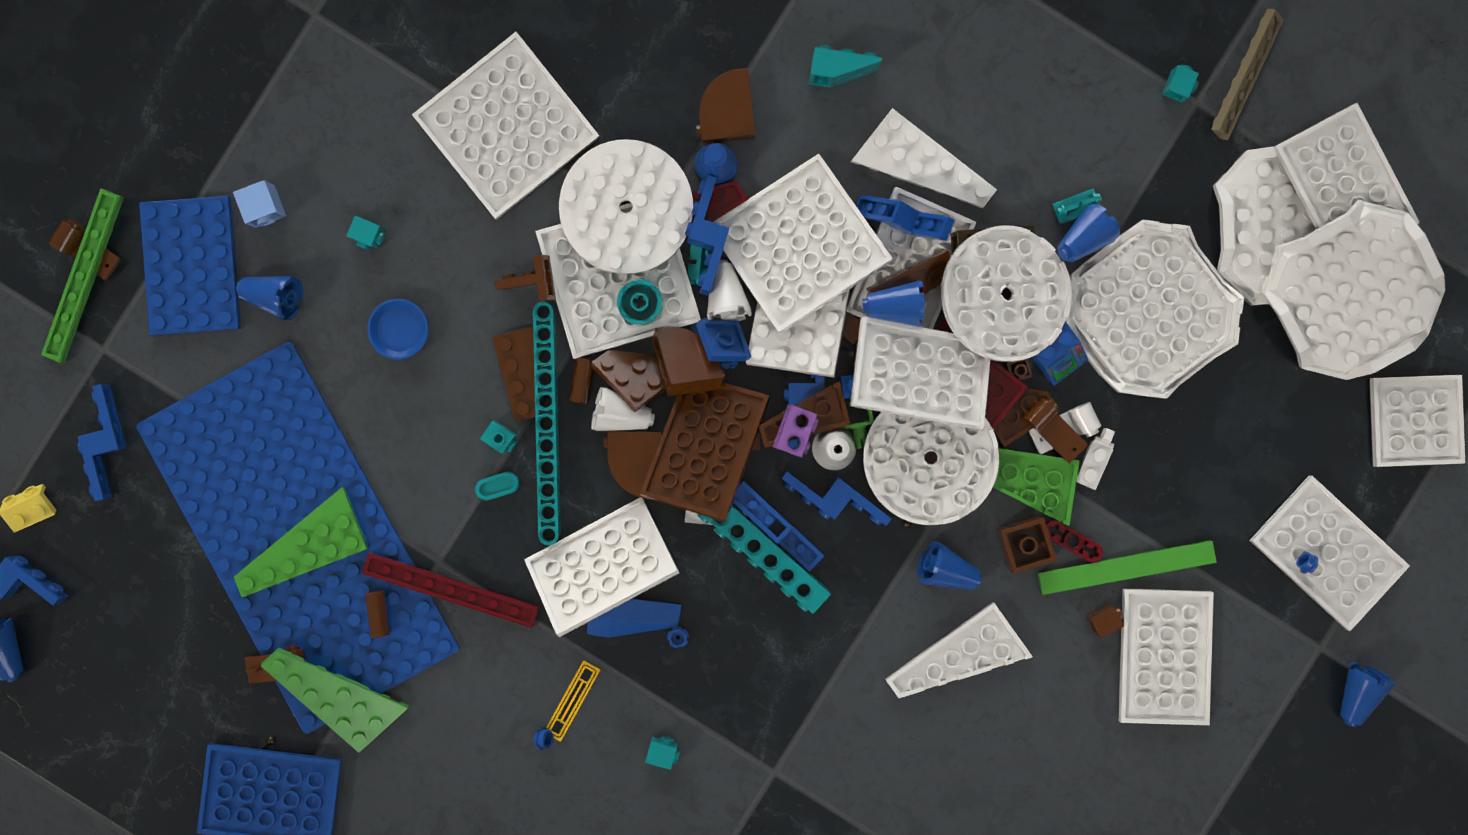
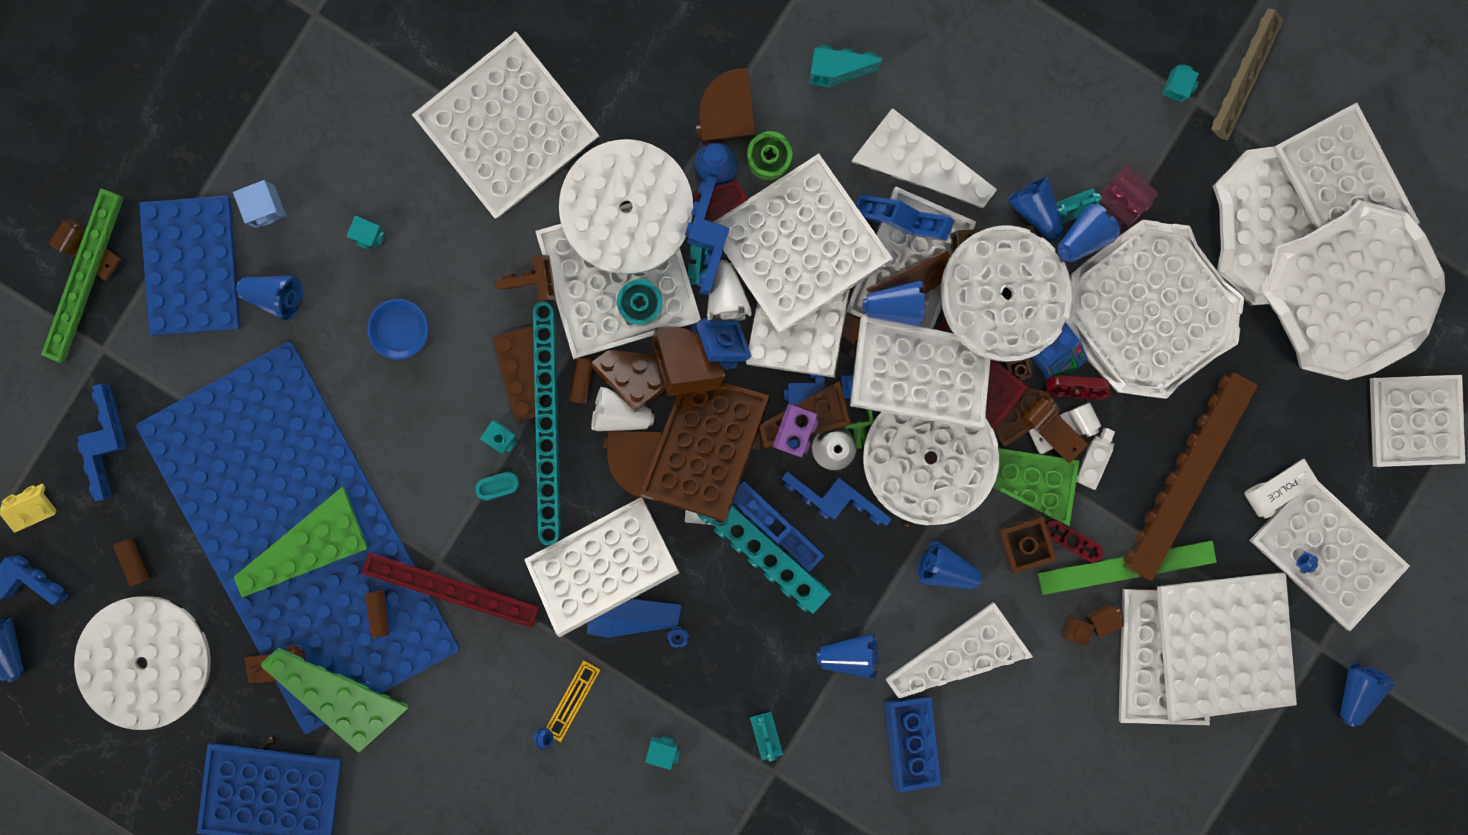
none -> white plate [74,596,211,730]
none -> reddish brown brick [113,538,150,586]
none -> bright green brick [747,131,792,180]
none -> teal hinge [750,712,783,761]
none -> blue cone [817,634,878,679]
none -> blue slope [884,696,941,792]
none -> blue cone [1008,177,1063,242]
none -> dark red beam [1046,376,1111,400]
none -> reddish brown brick [1061,615,1095,647]
none -> clear pink bracket [1099,165,1158,226]
none -> reddish brown brick [1123,372,1258,581]
none -> white plate [1157,572,1297,721]
none -> white door [1244,459,1318,518]

